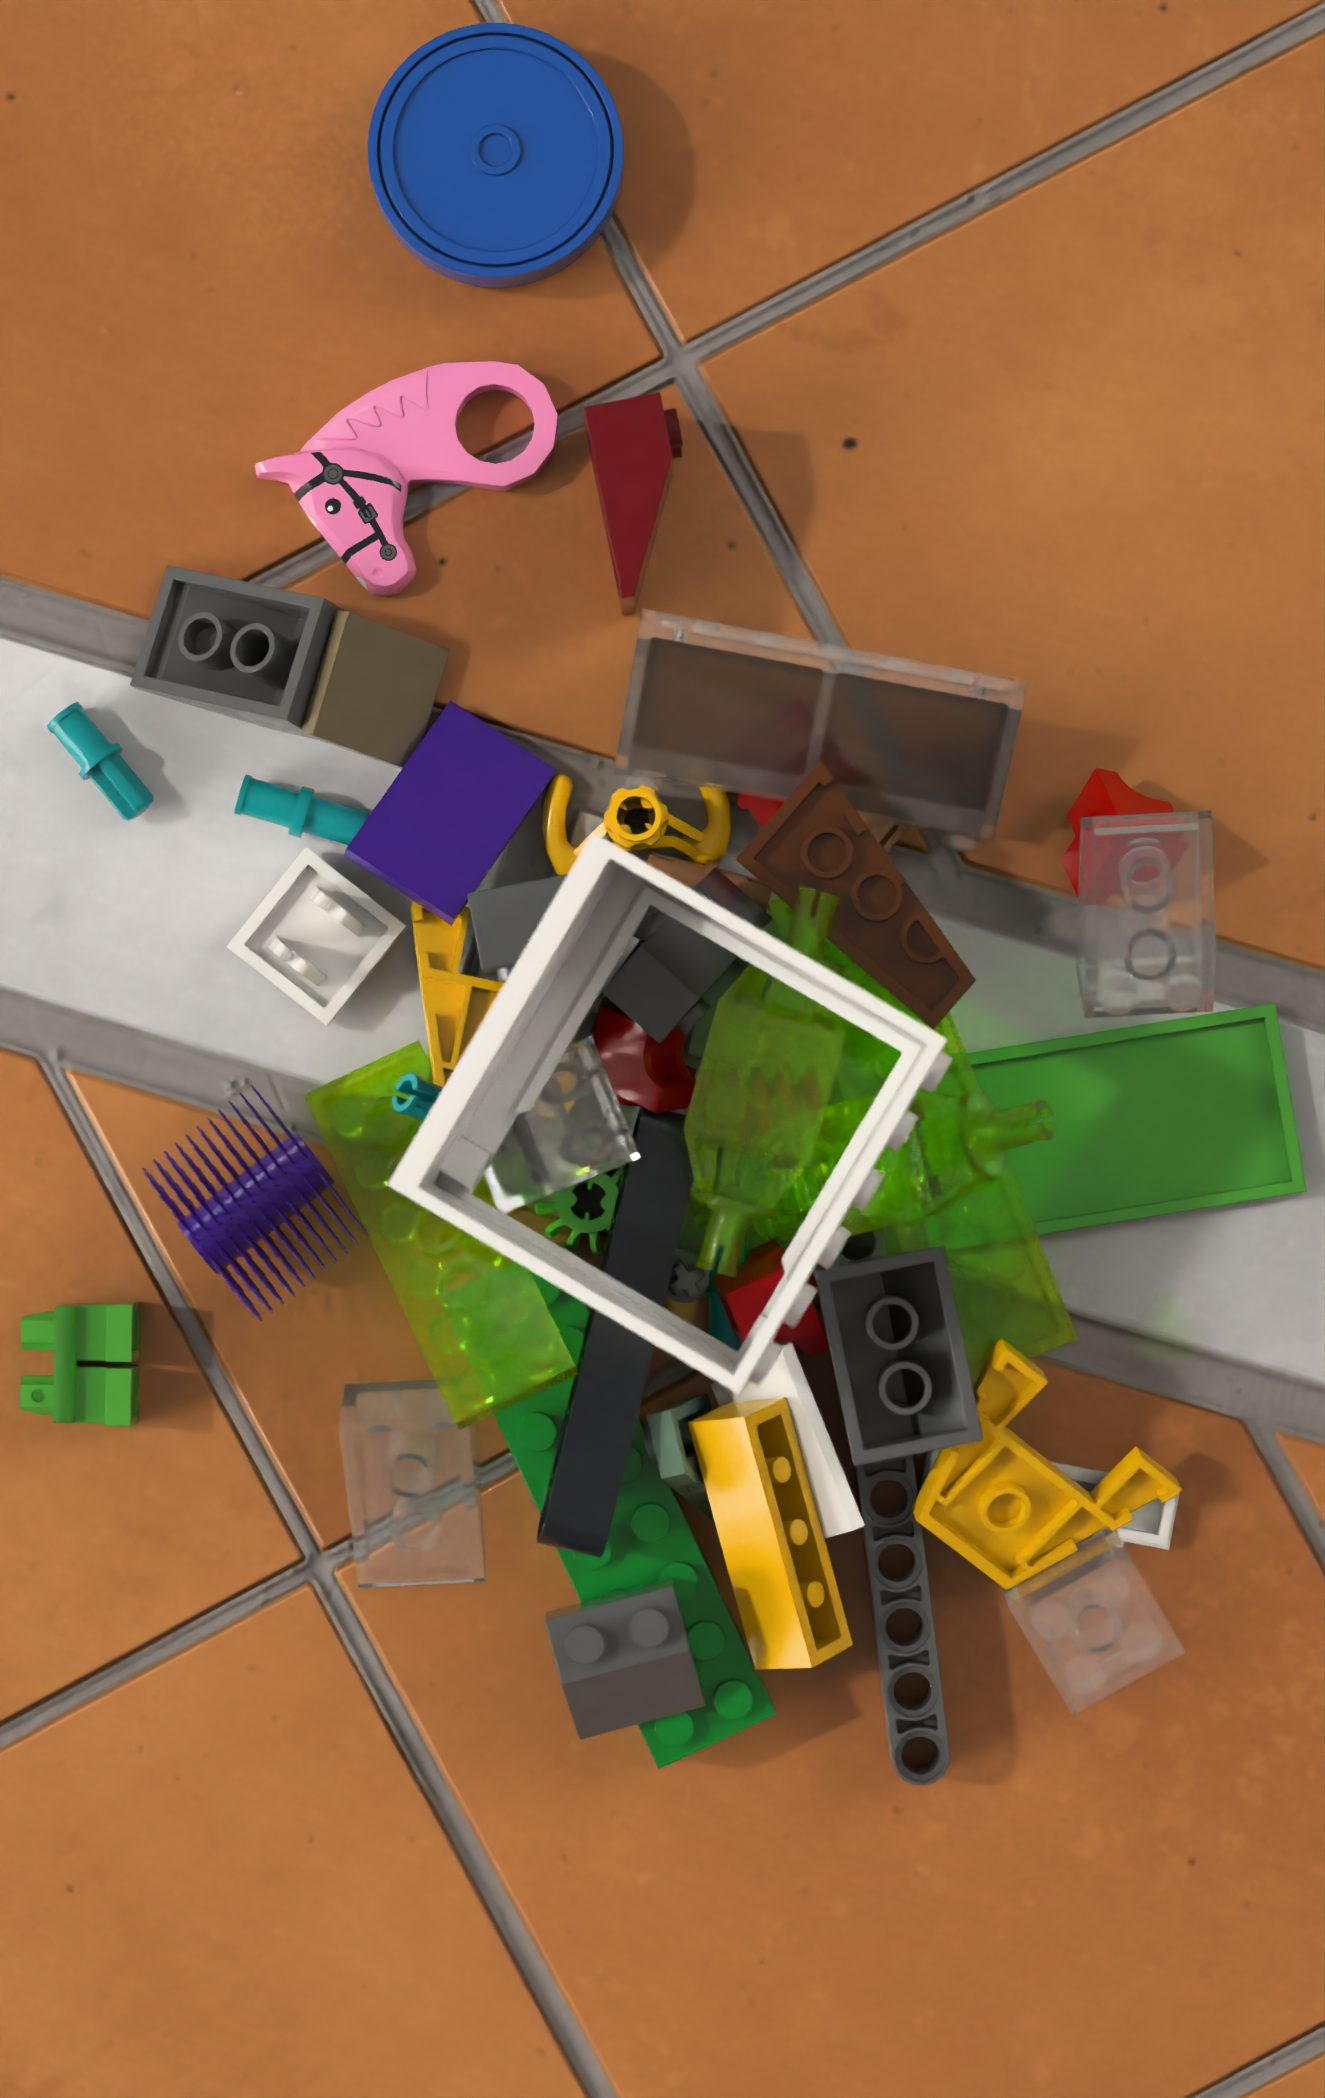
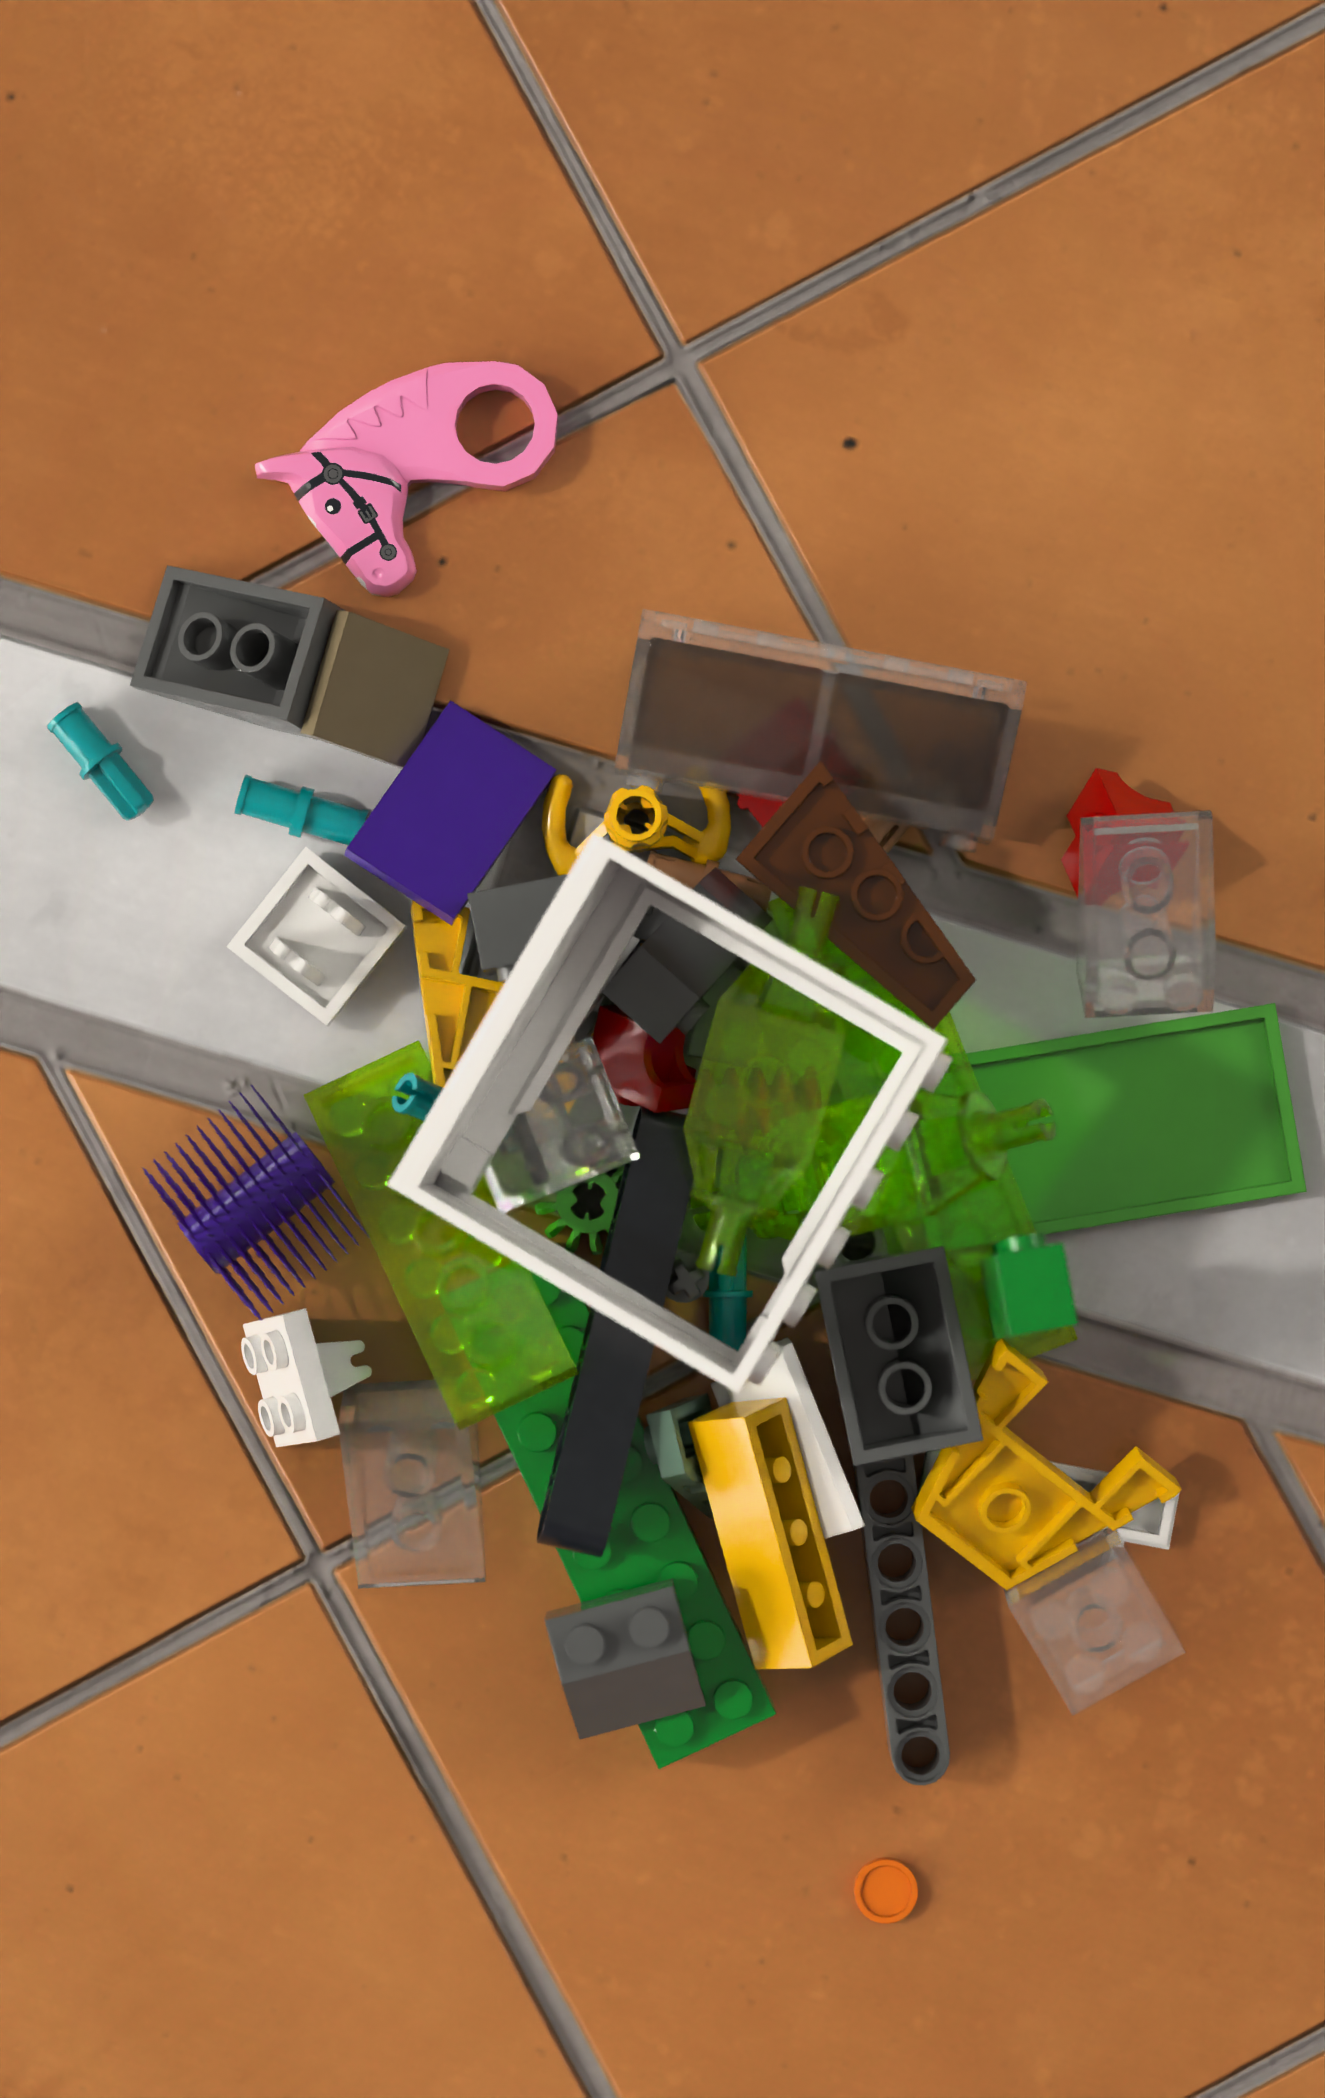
bright green hips [20,1302,140,1427] -> none
blue brick [368,23,624,288] -> none
dark red slope [583,392,683,615] -> none
red brick [712,1239,830,1359] -> none
none -> white plate [241,1308,372,1447]
none -> orange piece [854,1857,918,1924]
none -> green brick [979,1232,1078,1338]

